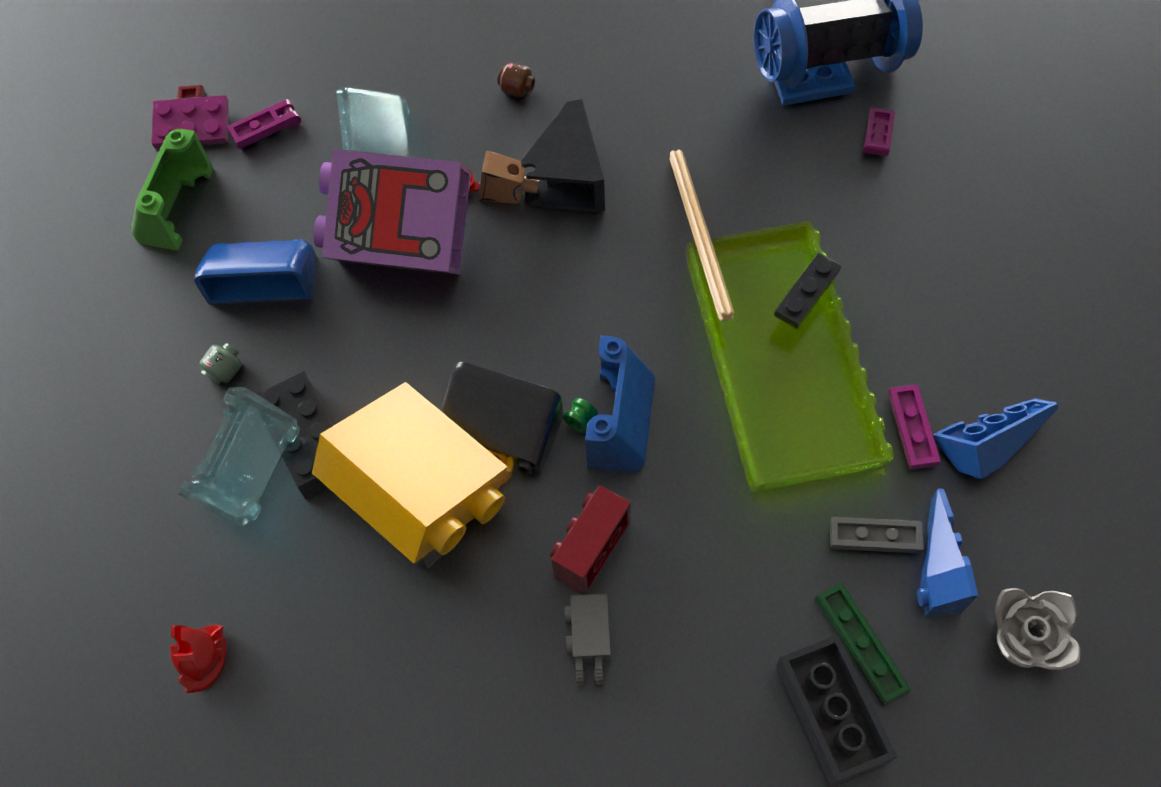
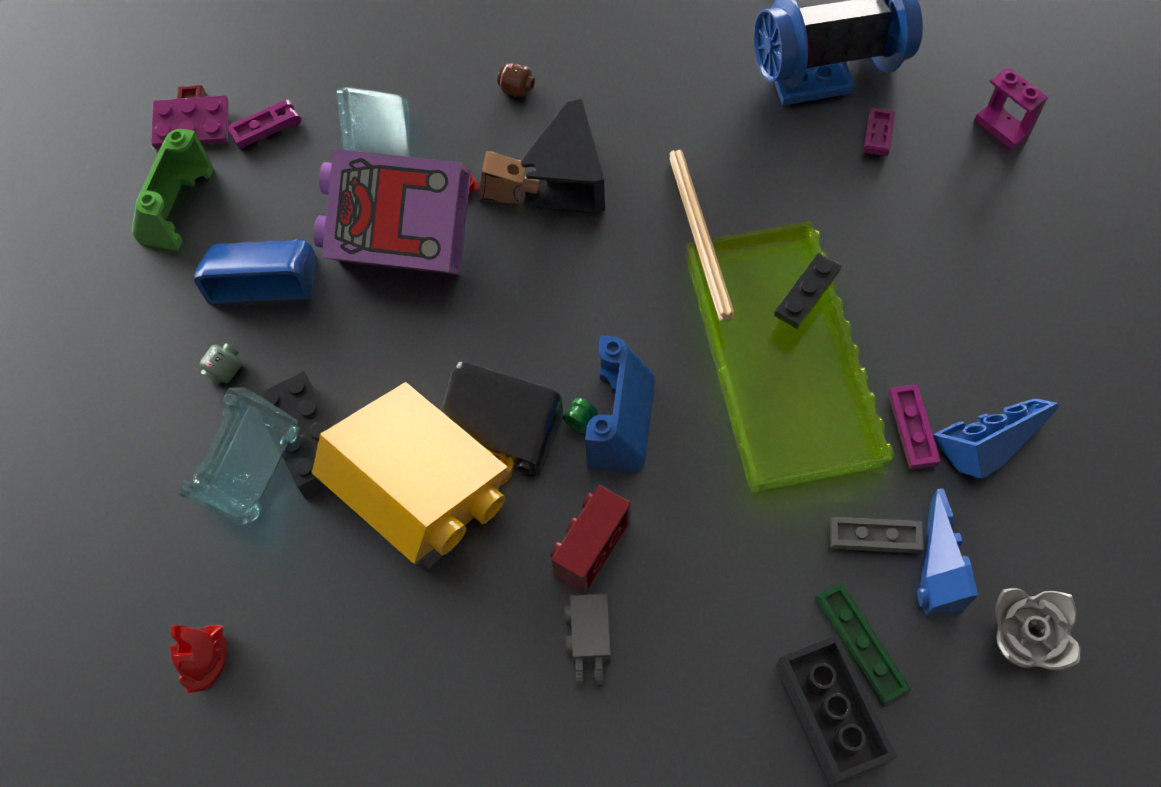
none -> magenta panel [974,67,1048,150]

